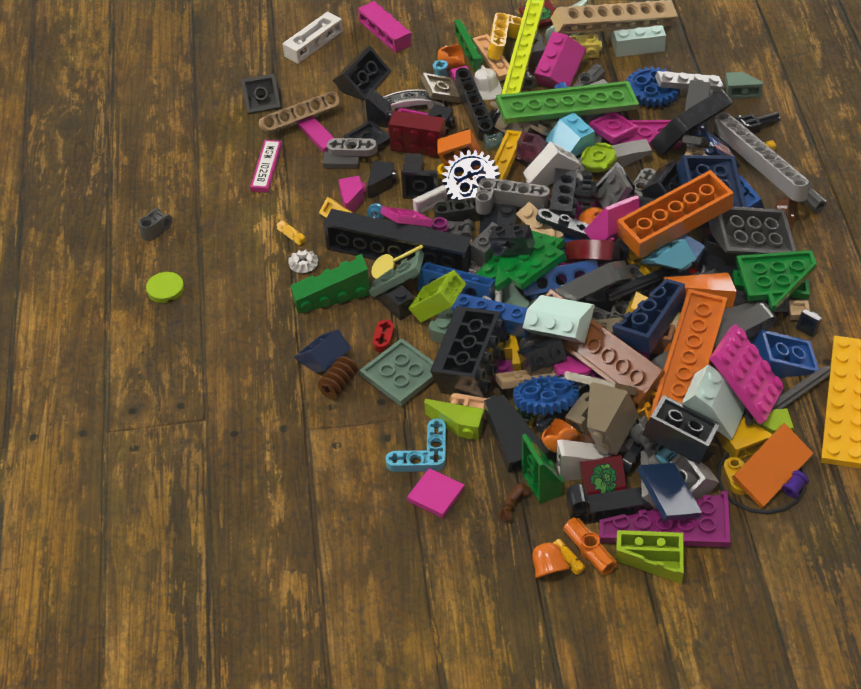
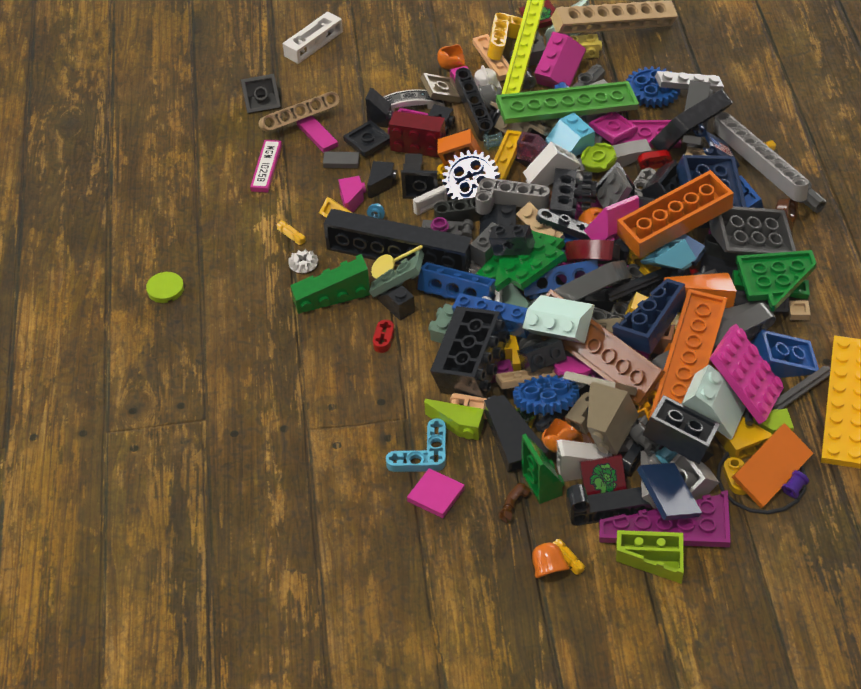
dark grey piece [138,208,172,241] -> none
dark blue slope [294,329,351,373] -> none
reddish brown piece [318,356,359,399] -> none
light grey beam [327,138,378,156] -> none
black slope [332,46,391,100] -> none
dark pink brick [358,1,412,53] -> none
sand green plate [359,338,434,406] -> none
dark pink tile [380,206,433,227] -> none
lime window [409,270,466,323] -> none
medium azure bush [433,60,448,77] -> none
green plate [454,19,483,72] -> none
orange piece [564,517,617,575] -> none
light aqua slope [609,25,666,57] -> none
sand green slope [724,72,763,99] -> none
black connector [734,112,780,134] -> none
black tile [796,309,822,337] -> none
none -> dark grey piece [478,84,502,111]
none -> red beam [637,150,672,169]

